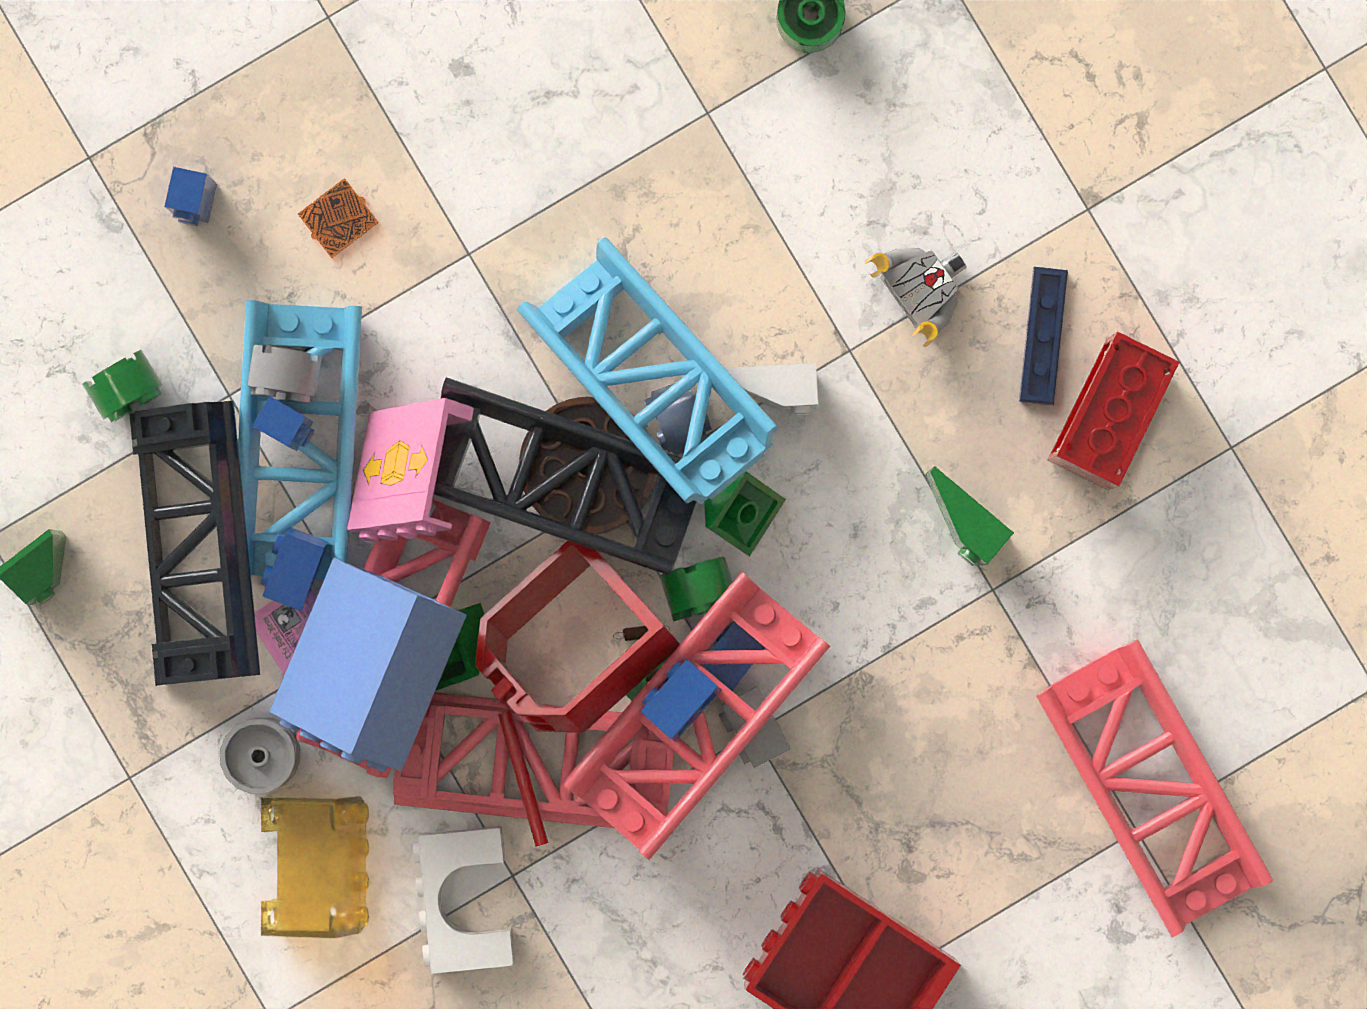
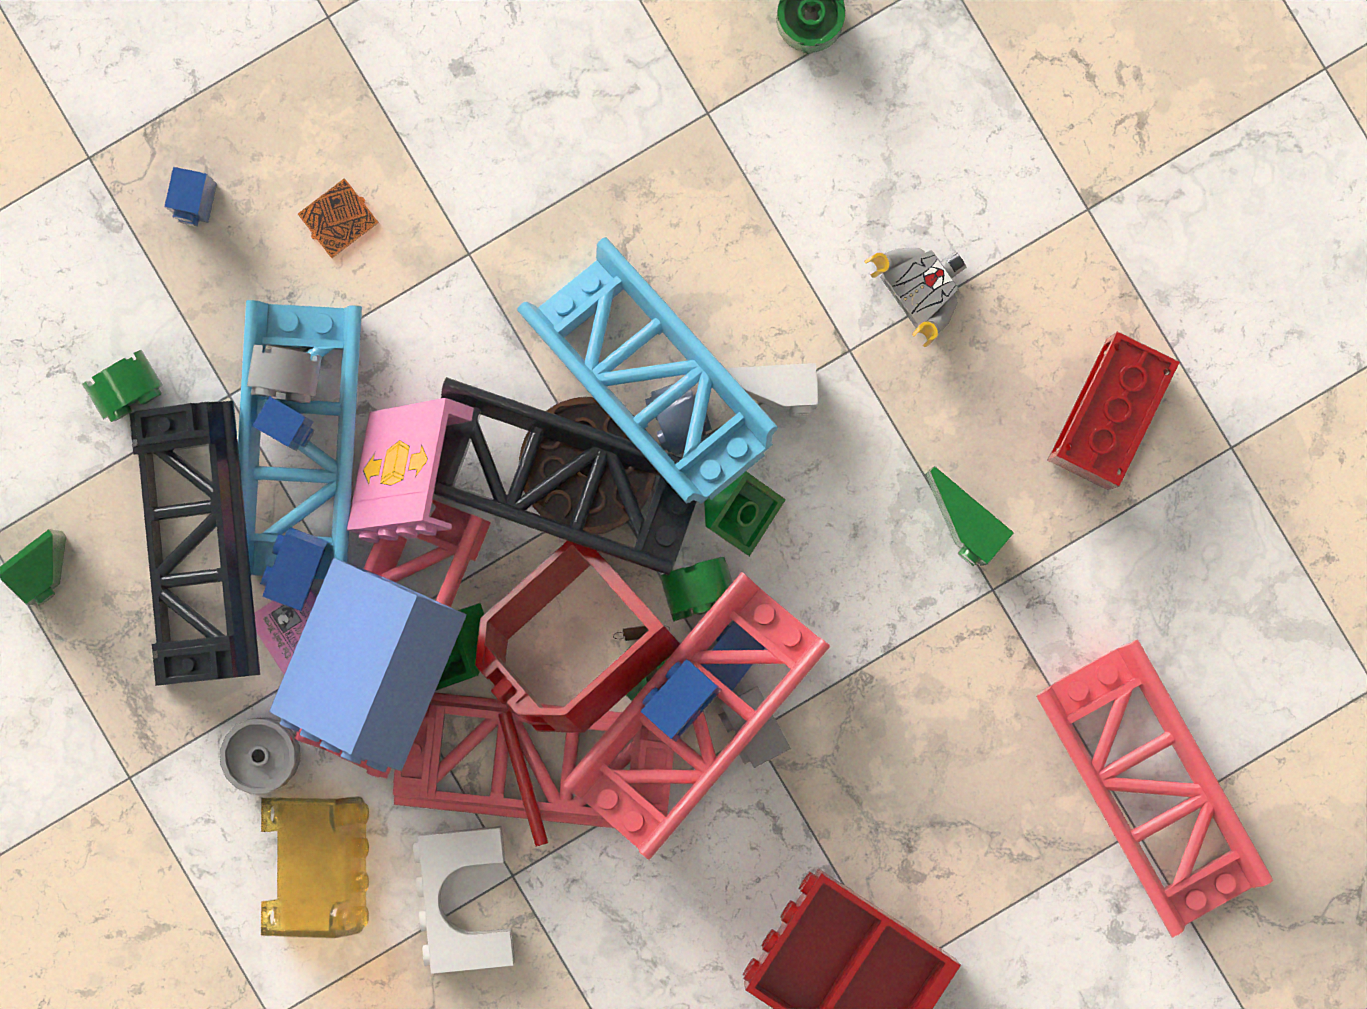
dark blue tile [1019,266,1068,405] -> none

